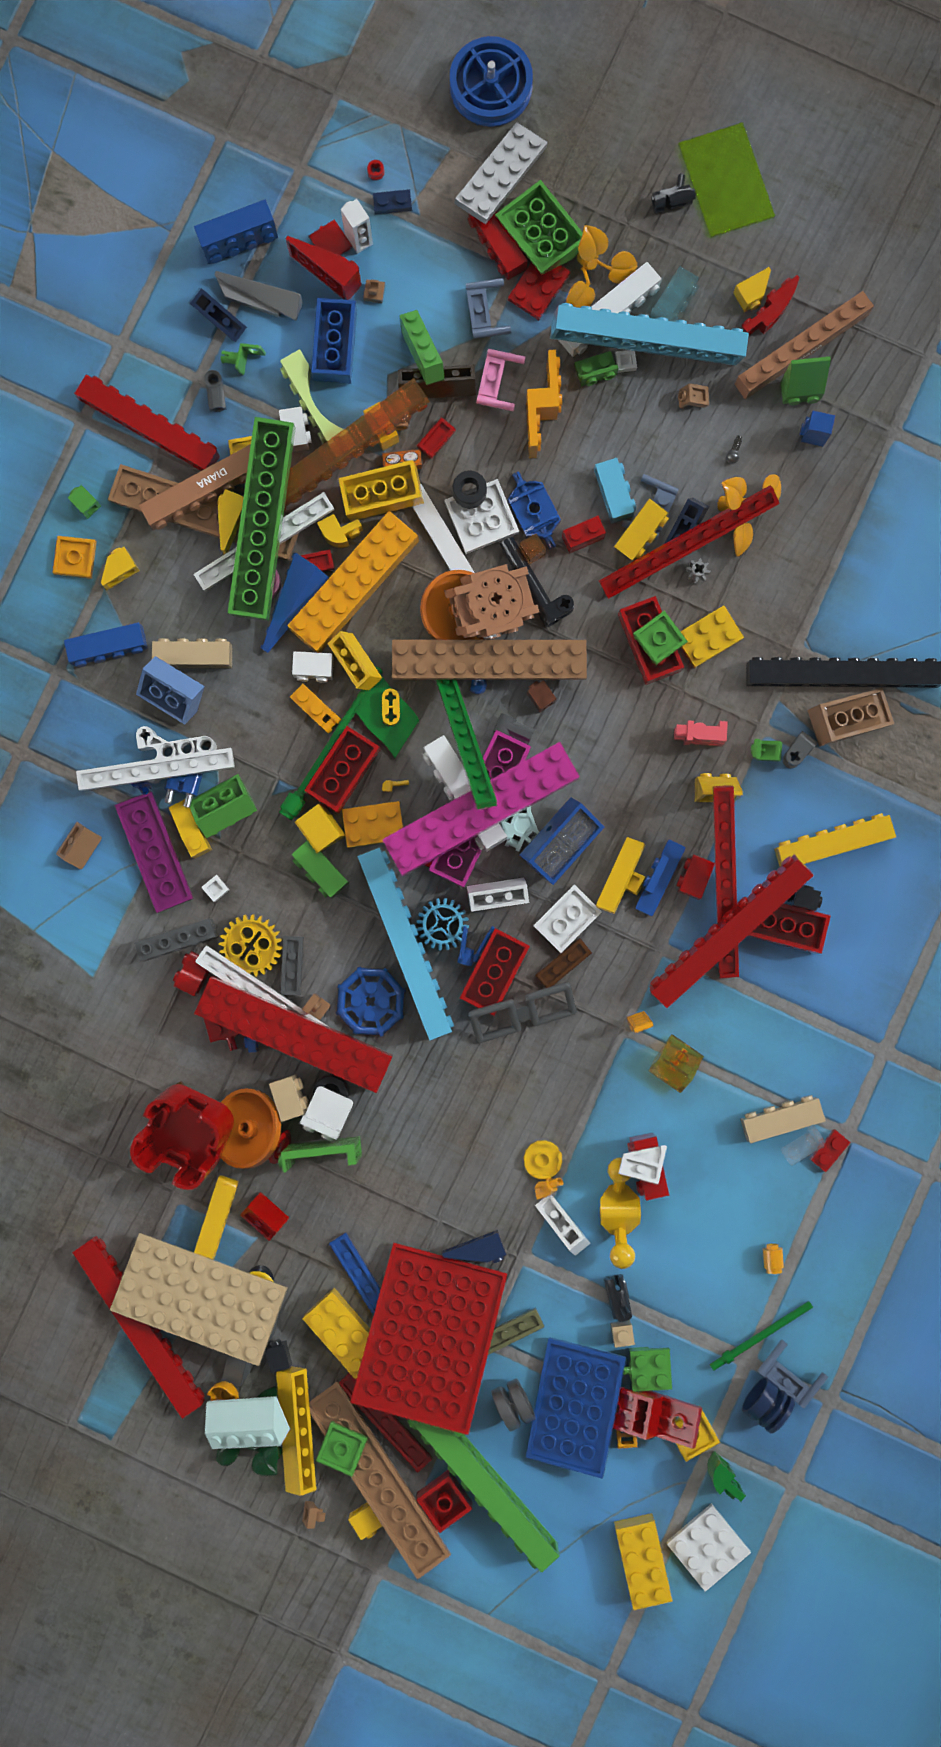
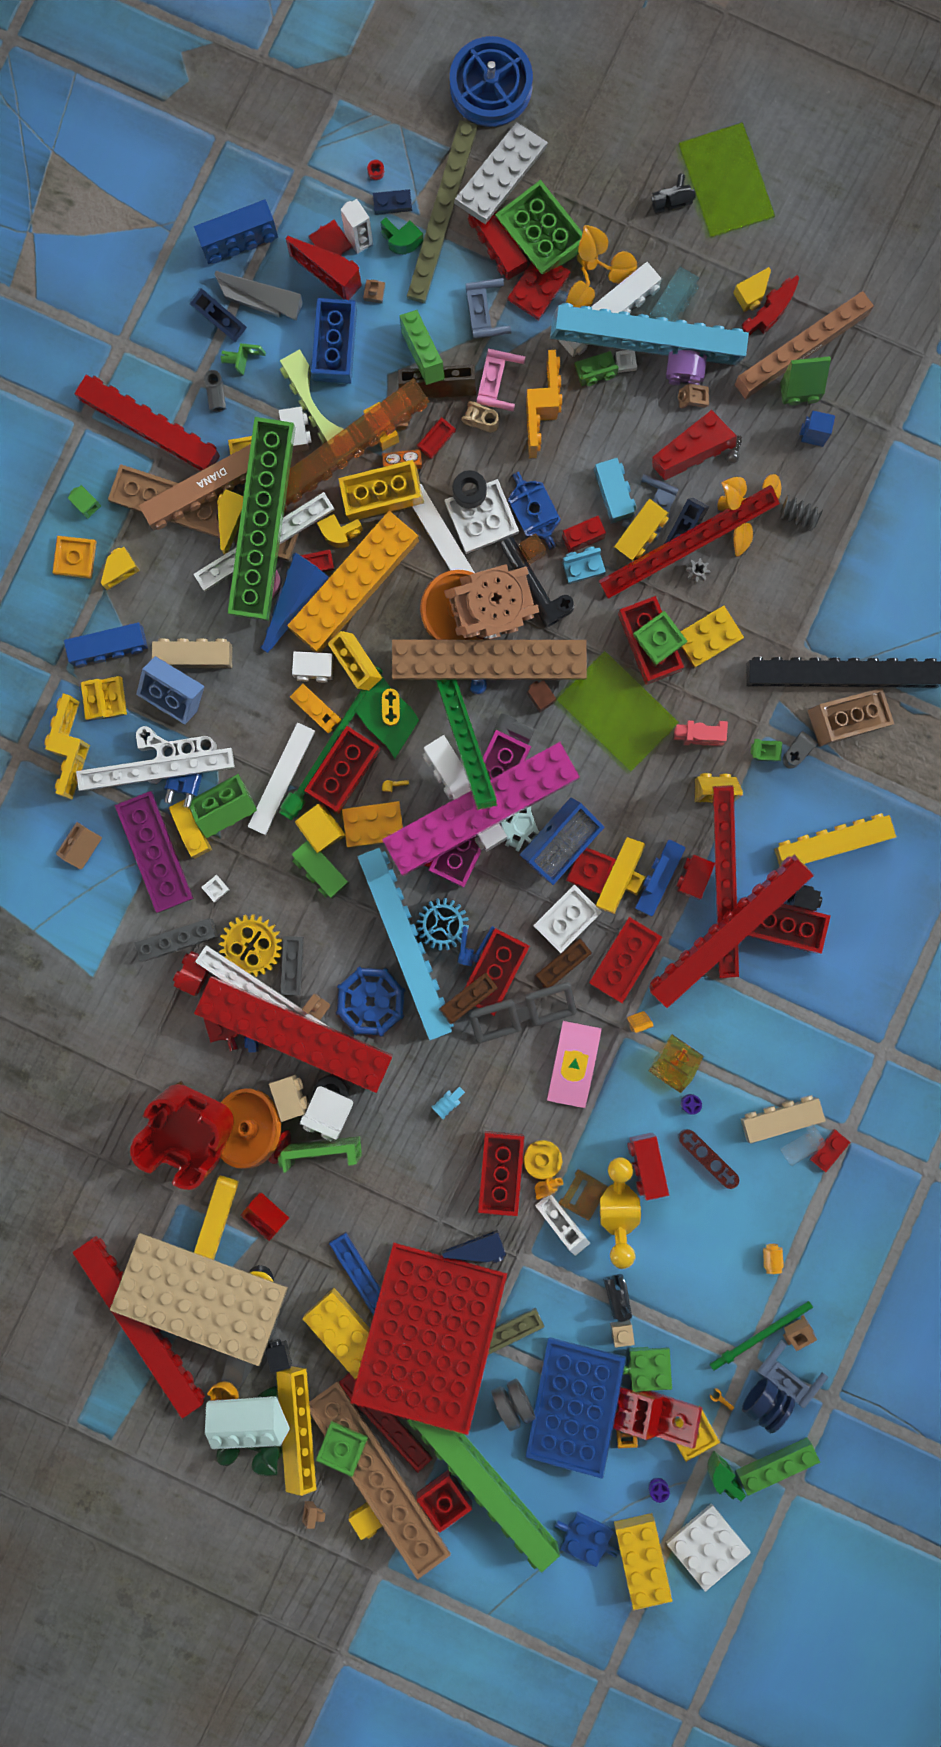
clear blue pin [131,781,152,795] -> none
white brick [467,878,529,912] -> none
white wing [618,1145,667,1184] -> none
none -> yellow bracket [44,693,90,800]
none -> yellow slope [81,676,127,720]
none -> white tile [248,722,316,835]
none -> green brick [380,217,423,255]
none -> olive plate [407,120,478,304]
none -> medium azure hinge [431,1087,465,1119]
none -> reddish brown tile [439,973,498,1025]
none -> tan piece [461,401,499,433]
none -> red brick [478,1131,525,1216]
none -> bright pink slope [547,1021,601,1108]
none -> blue plate [554,1511,619,1567]
none -> clear neon green piece [557,651,679,772]
none -> clear orange plate [558,1169,608,1221]
none -> medium azure bracket [562,547,606,584]
none -> red plate [566,847,617,895]
none -> red plate [589,917,662,1003]
none -> dark purple wheel [648,1478,670,1503]
none -> red wedge [652,410,737,480]
none -> medium lavender brick [666,350,707,385]
none -> clear red beam [678,1129,739,1189]
none -> dark purple wheel [681,1094,702,1115]
none -> light orange hand [710,1388,734,1411]
none -> bright green brick [736,1437,821,1496]
none -> dark grey piece [779,494,823,531]
none -> medium nougat brick [783,1315,817,1351]

